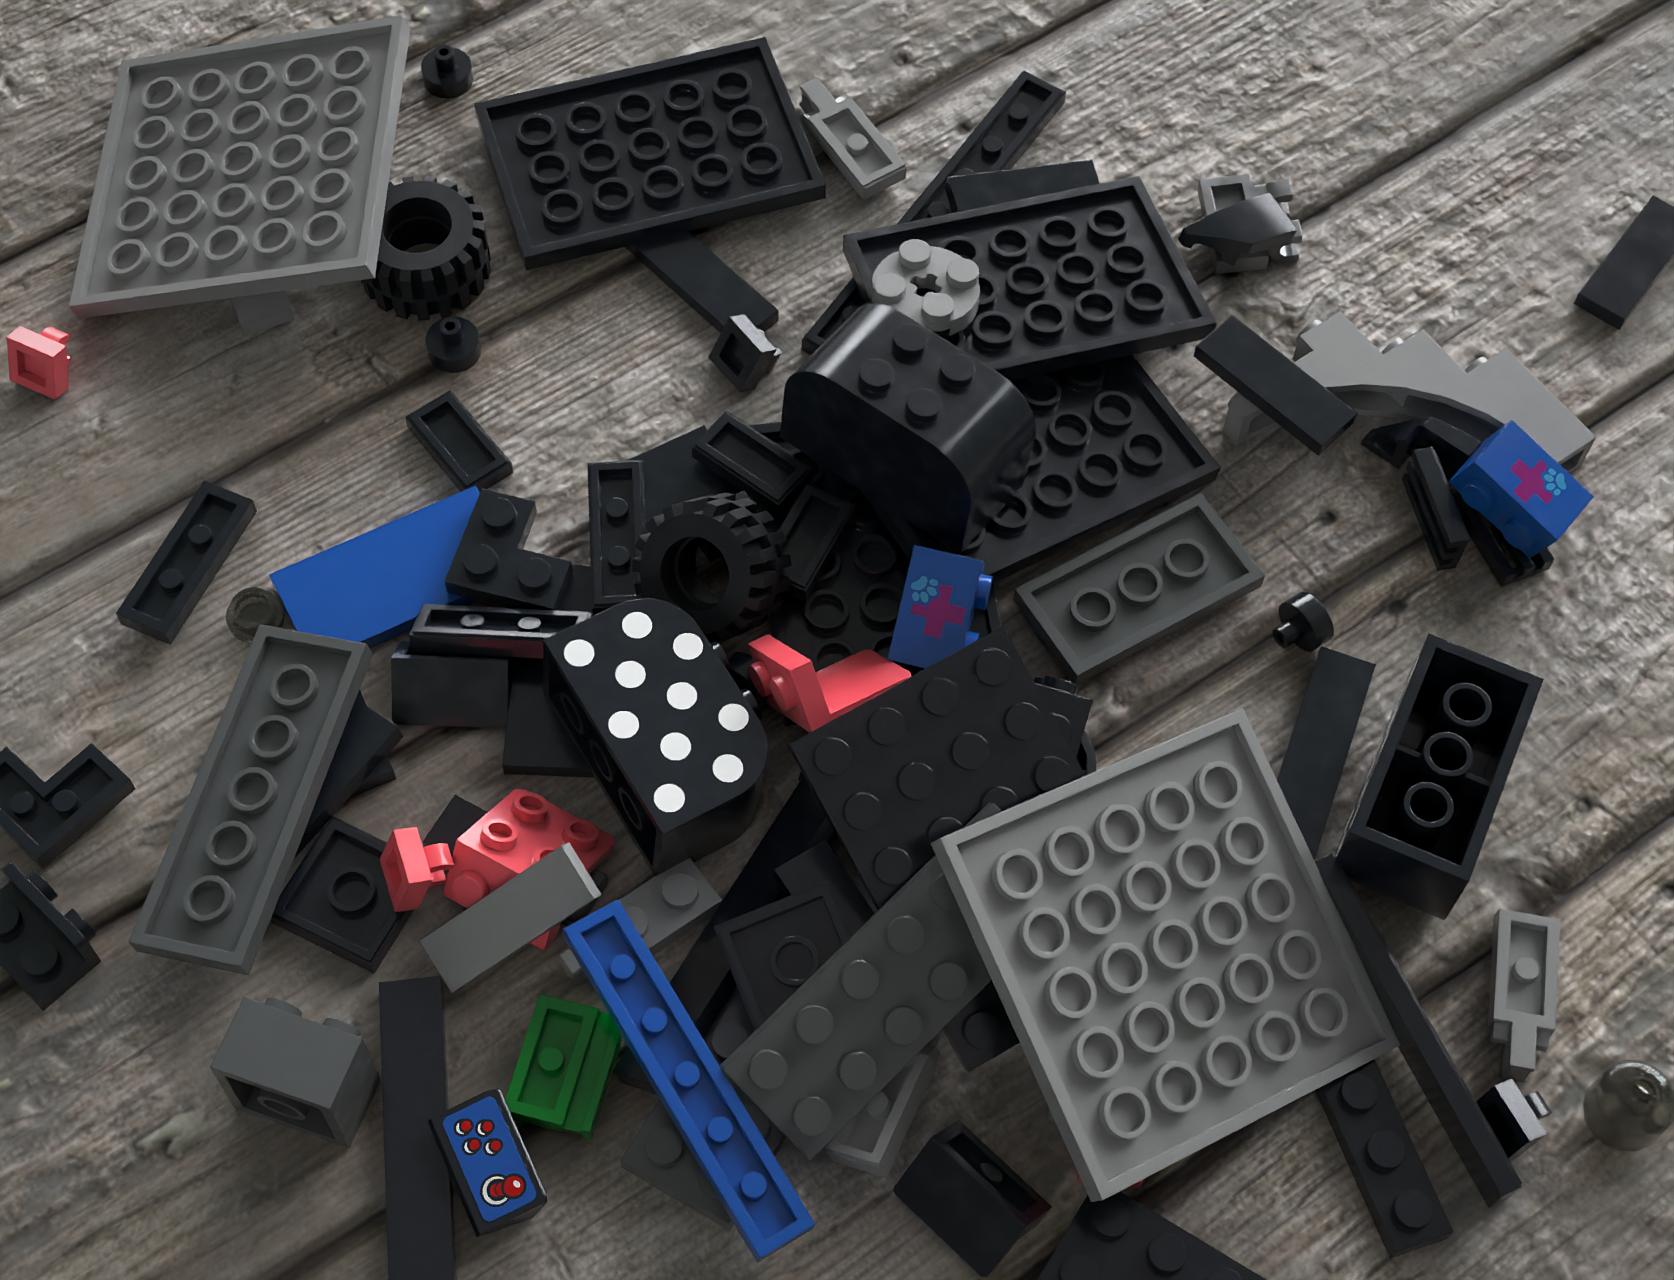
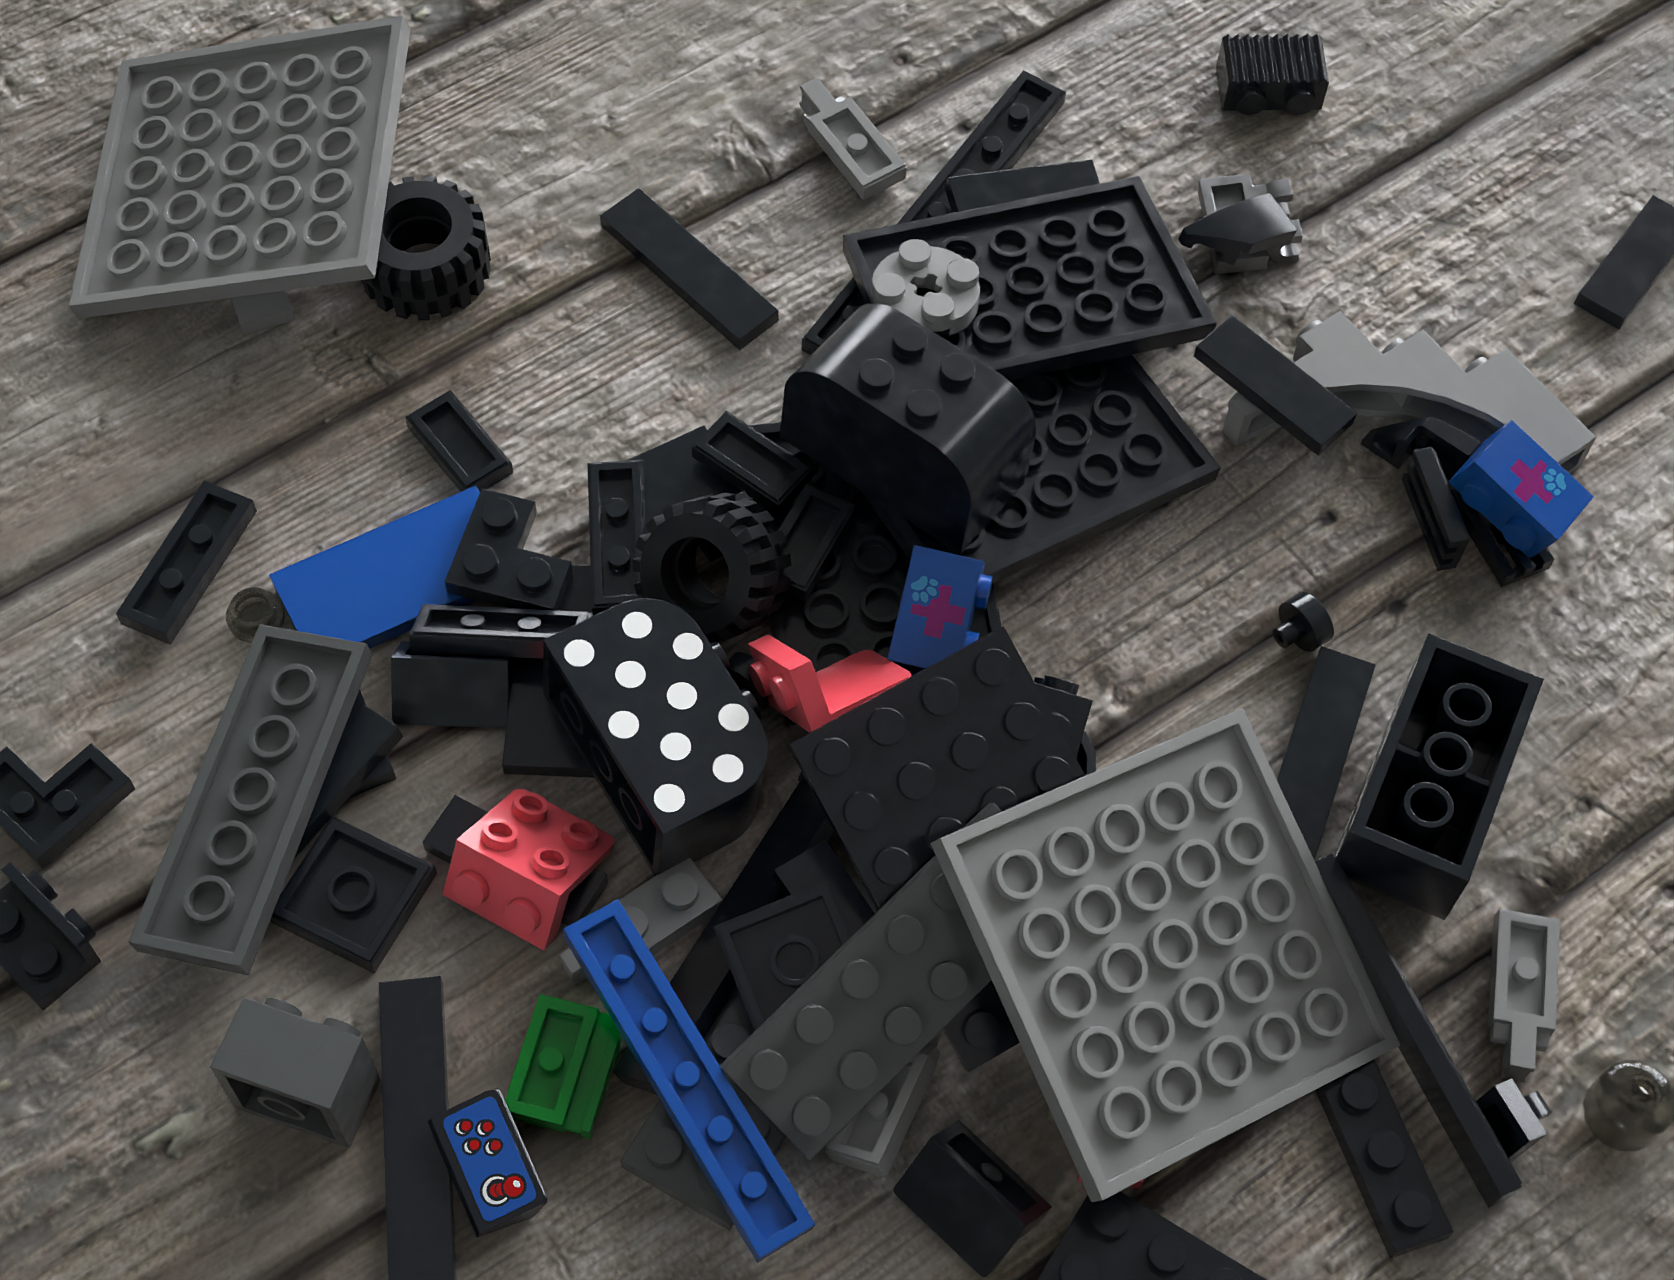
coral tile [7,326,71,400] -> none
coral tile [380,827,454,912] -> none
light grey tile [420,843,602,993] -> none
black tile [421,44,473,99] -> none
black tile [425,317,481,373] -> none
black plate [474,37,826,270] -> none
black tile [708,314,782,392] -> none
dark grey plate [1013,493,1265,684] -> none
none -> black brick [1216,33,1329,115]

